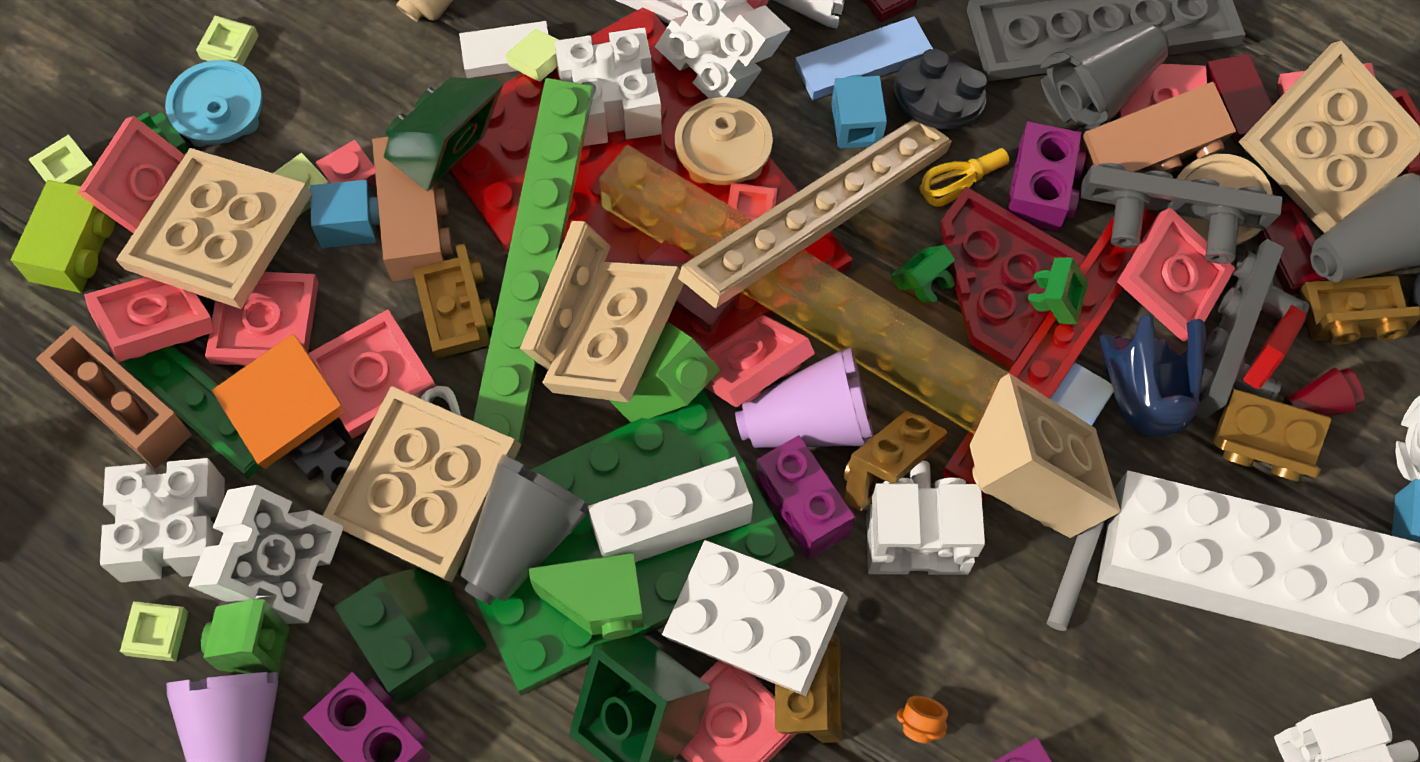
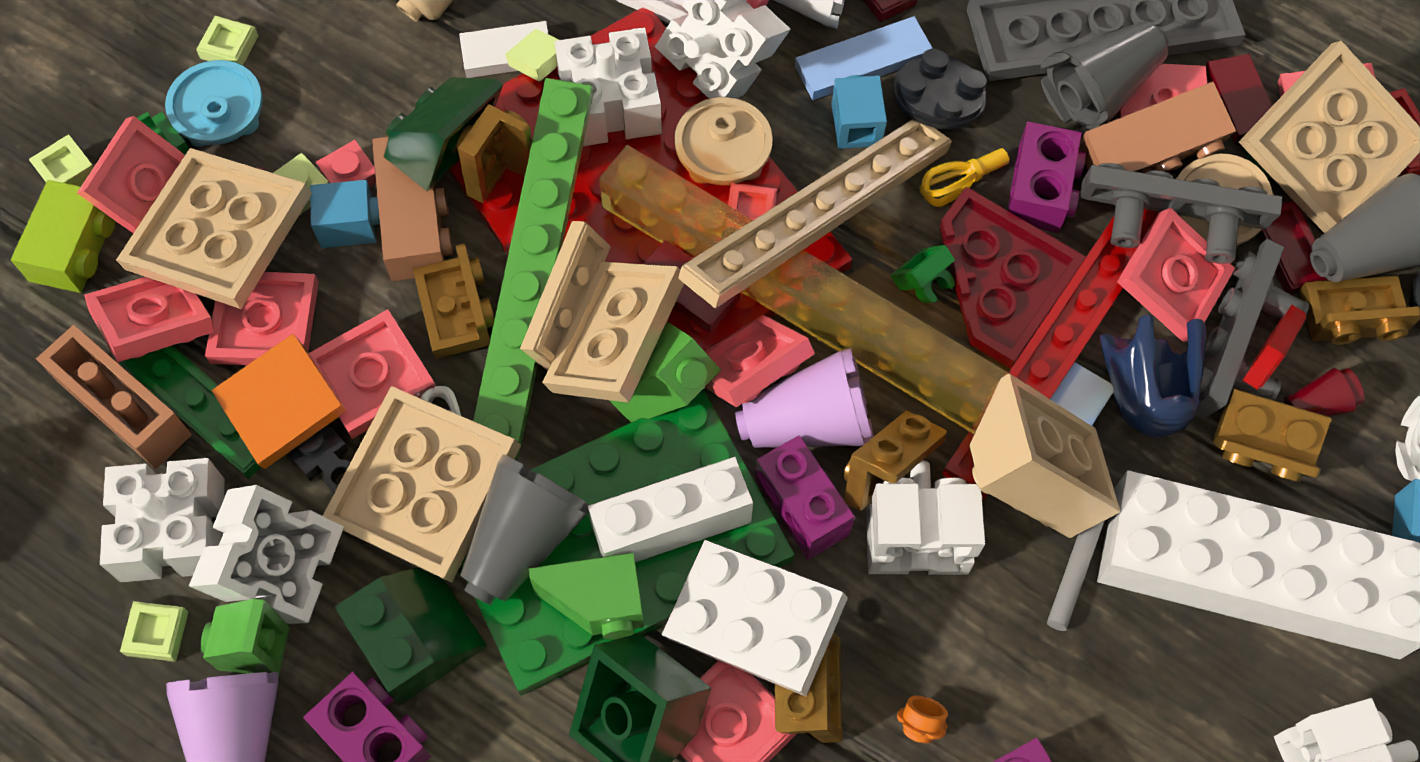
green tile [1028,258,1088,324] -> none
none -> pearl gold bracket [457,104,532,203]

